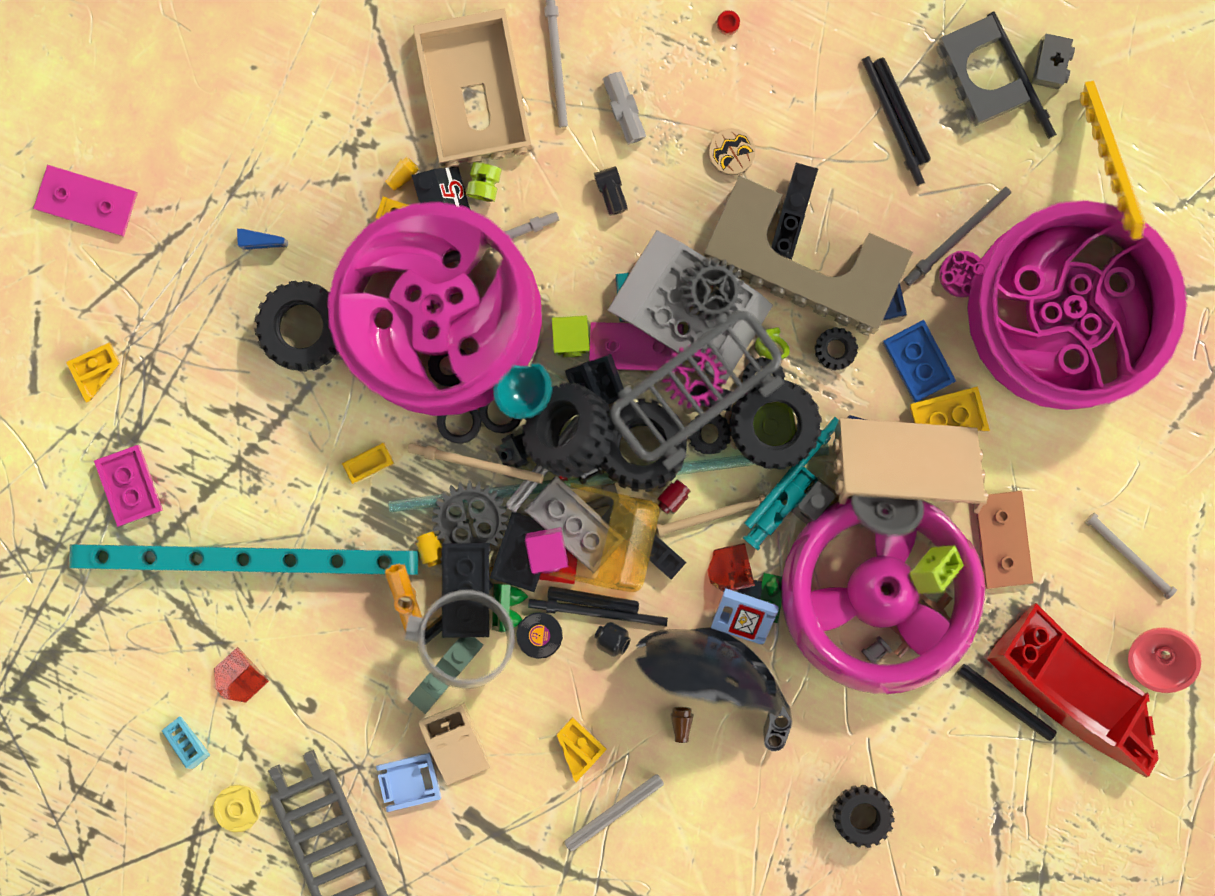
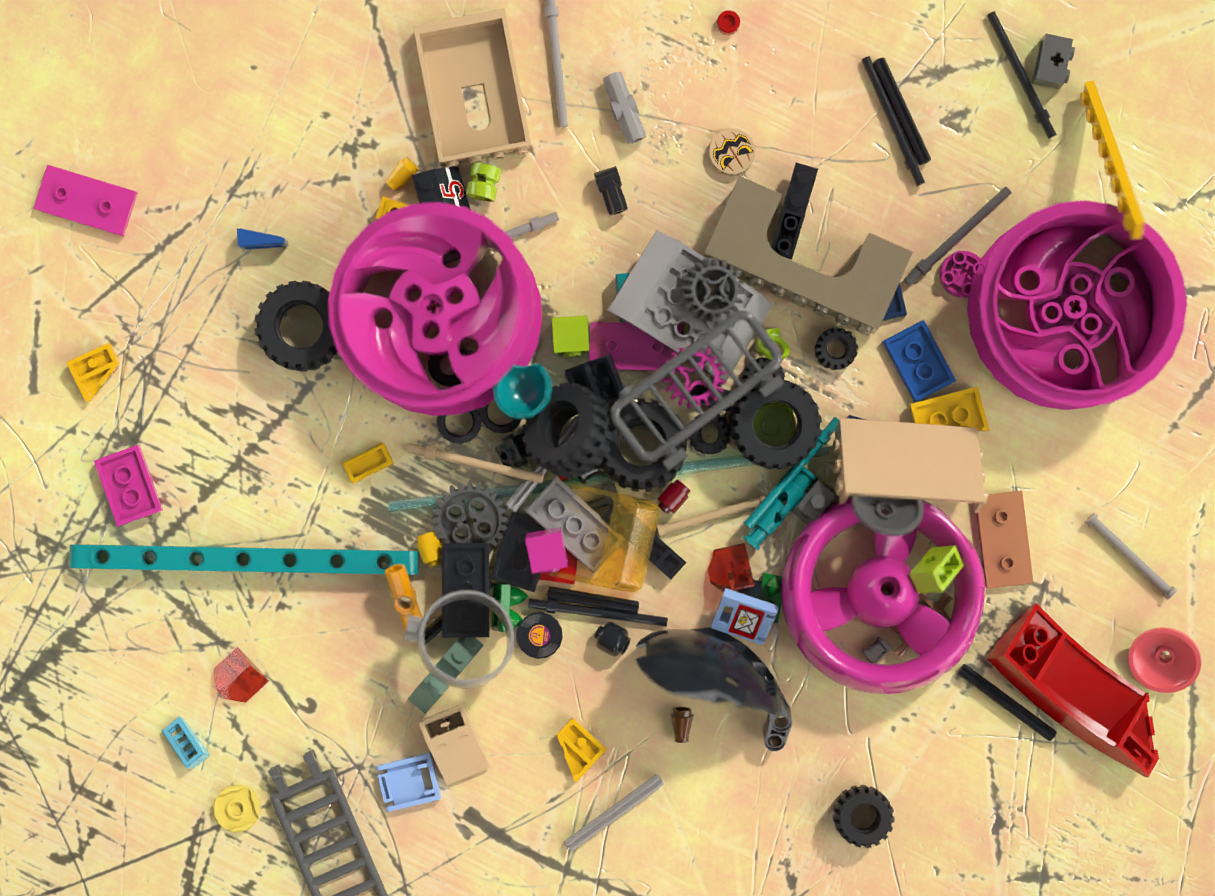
dark grey arch [937,15,1030,126] -> none

